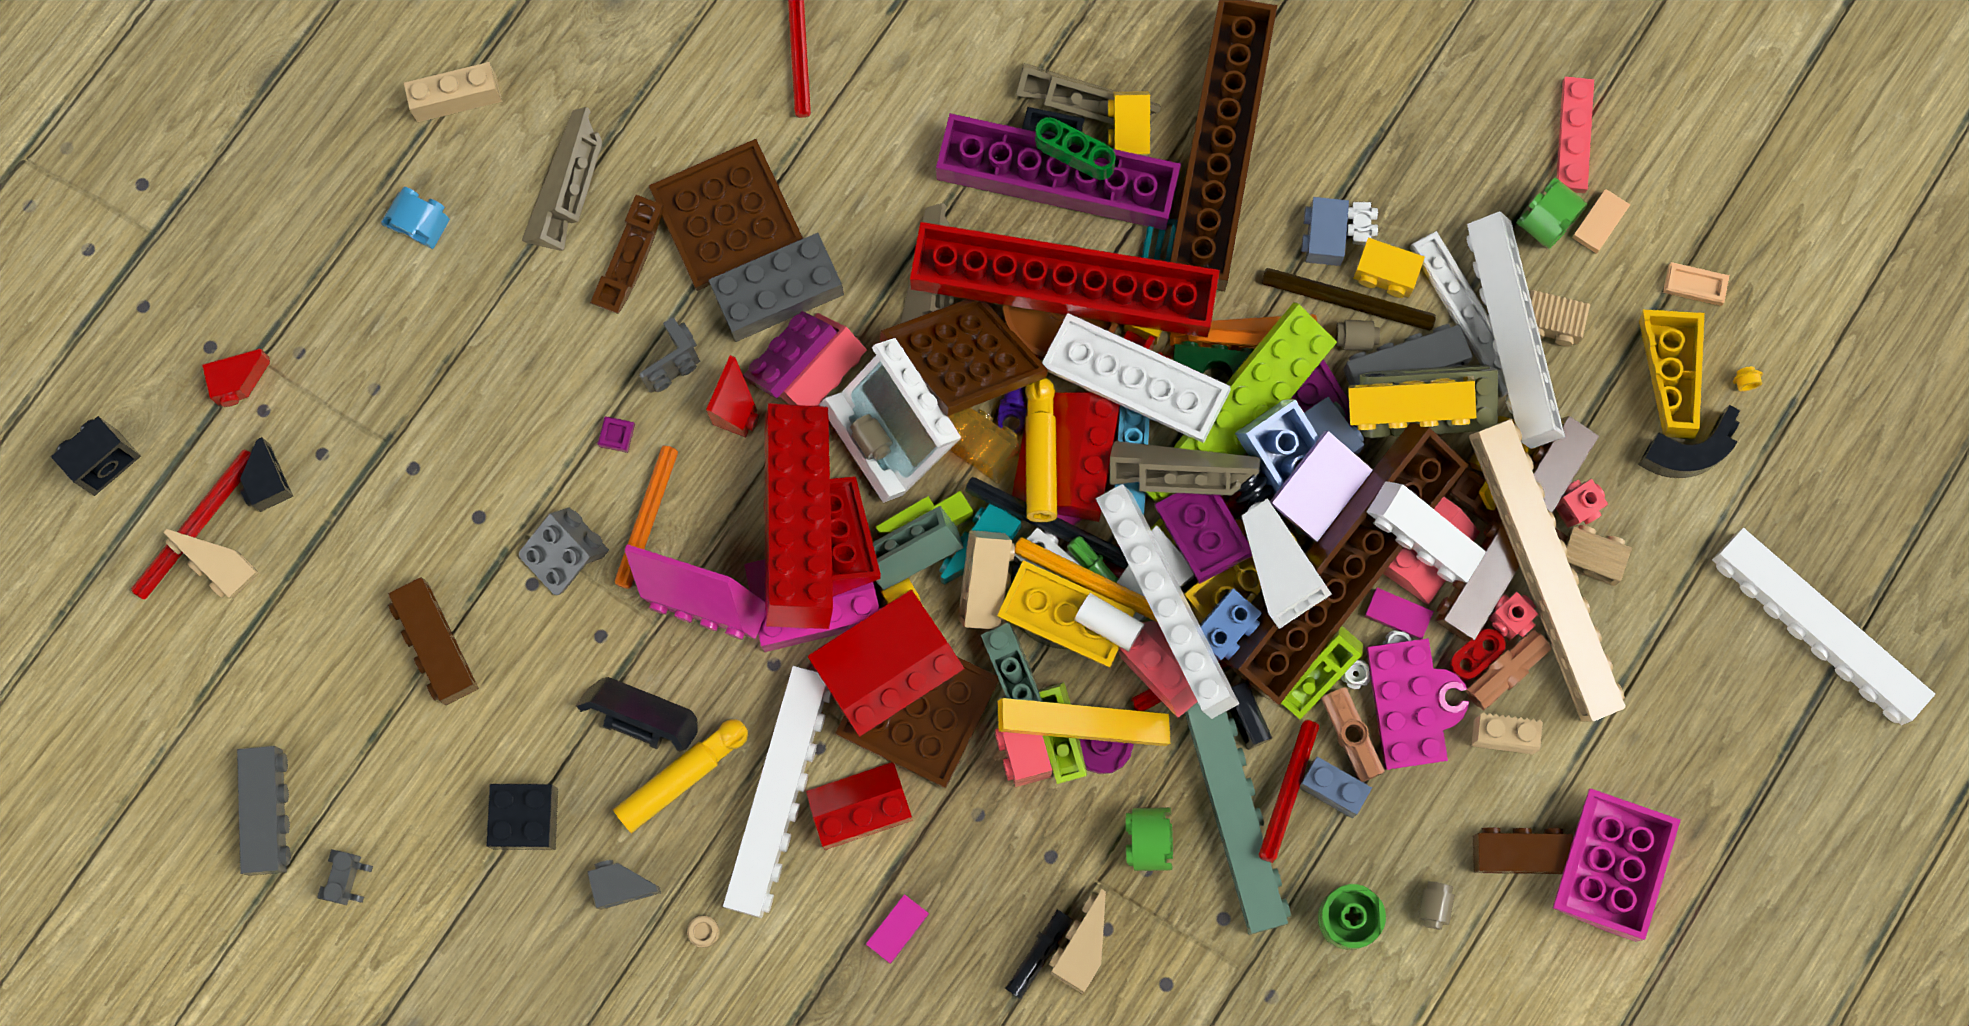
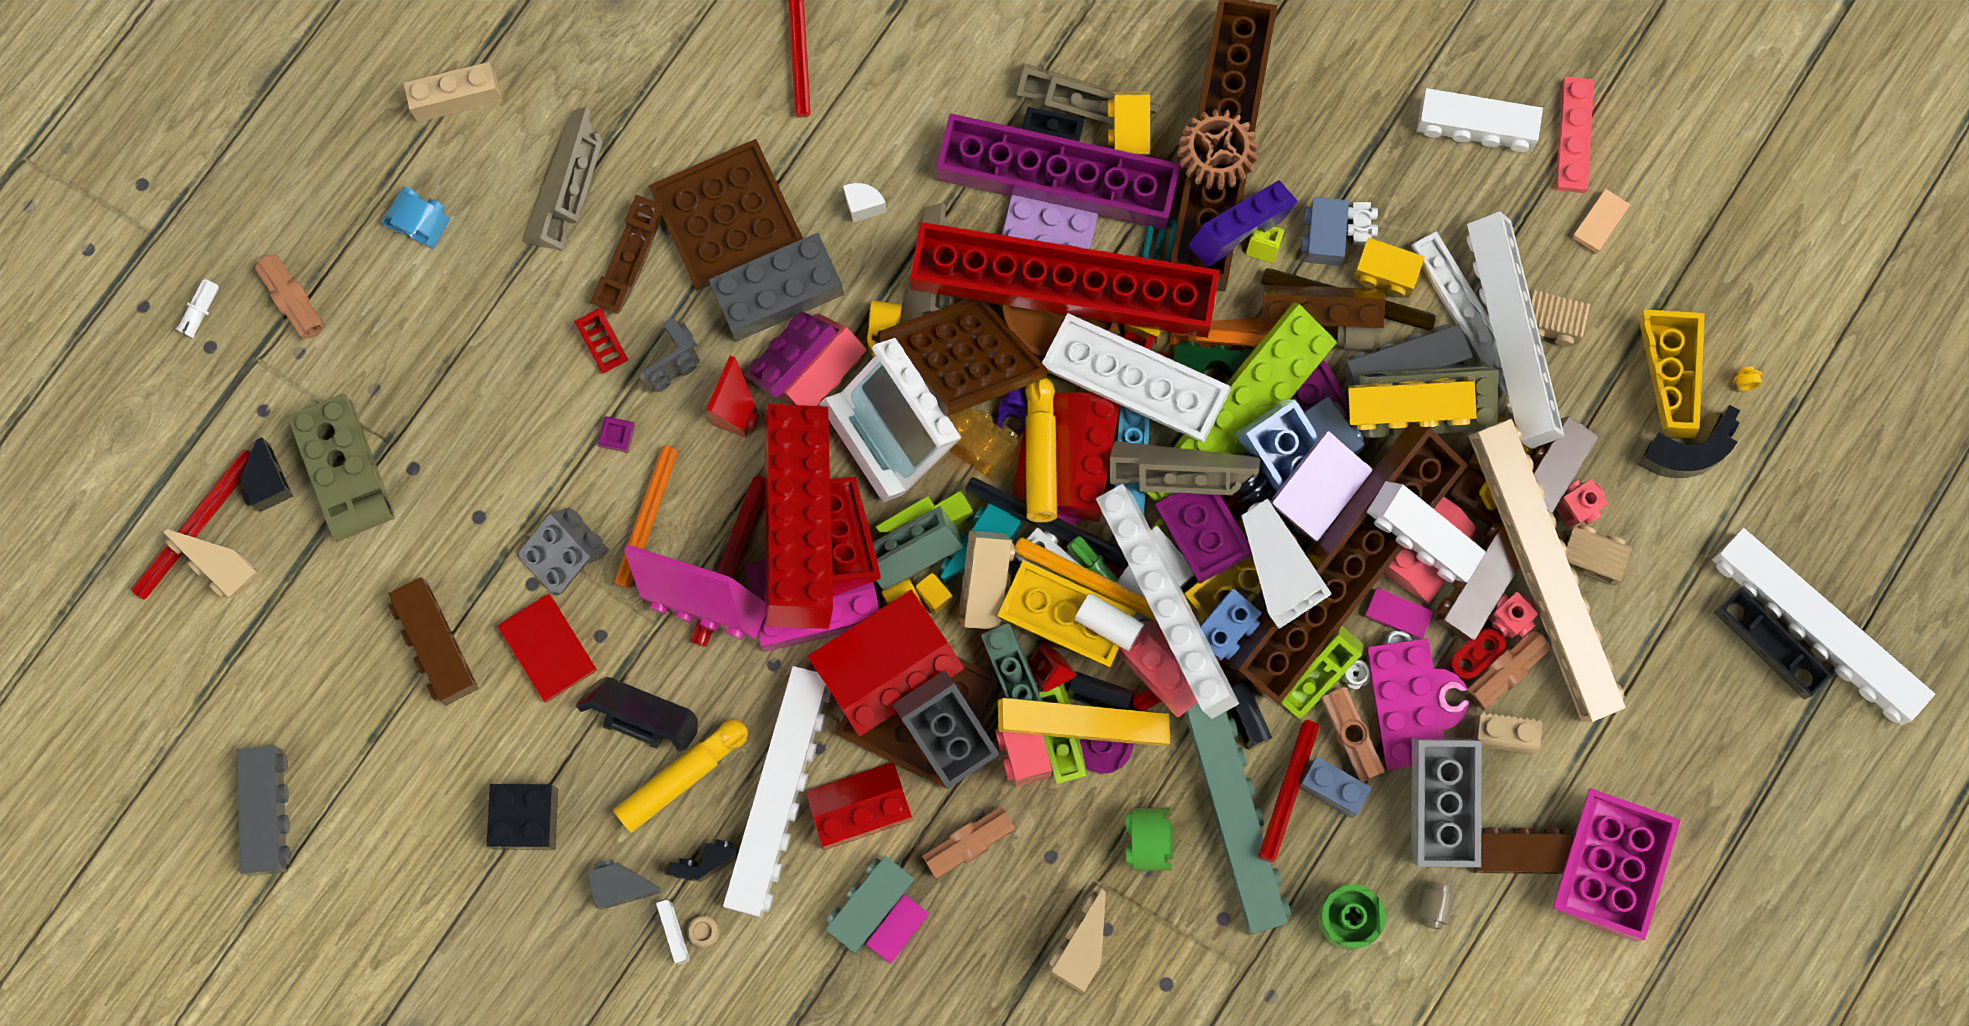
black brick [50,416,141,496] -> none
red slope [202,349,270,407] -> none
dark grey piece [317,849,373,905] -> none
dark tan brick [850,414,893,461] -> none
black pin [1005,909,1073,999] -> none
green beam [1035,117,1116,180] -> none
bright green brick [1516,177,1588,249] -> none
light nougat tile [1663,262,1730,306] -> none
none -> white axle [176,279,219,338]
none -> nougat piece [254,253,325,339]
none -> olive hinge [287,393,395,542]
none -> red tile [497,593,598,703]
none -> red slope [574,307,629,374]
none -> white tile [656,900,690,965]
none -> black slope [667,839,739,882]
none -> red axle [691,476,765,647]
none -> sand green brick [826,855,915,955]
none -> white brick [843,183,887,222]
none -> yellow piece [867,300,902,358]
none -> dark grey brick [892,670,1000,789]
none -> yellow slope [915,573,953,615]
none -> nougat piece [922,807,1015,880]
none -> lavender plate [1002,195,1098,249]
none -> red slope [1028,642,1077,692]
none -> black brick [1068,671,1134,710]
none -> nougat gear [1177,109,1259,190]
none -> dark purple arch [1188,180,1298,267]
none -> neon yellow slope [1246,227,1285,263]
none -> reddish brown brick [1263,285,1385,328]
none -> light grey brick [1411,738,1482,867]
none -> white brick [1416,88,1543,152]
none -> black piece [1714,587,1832,700]

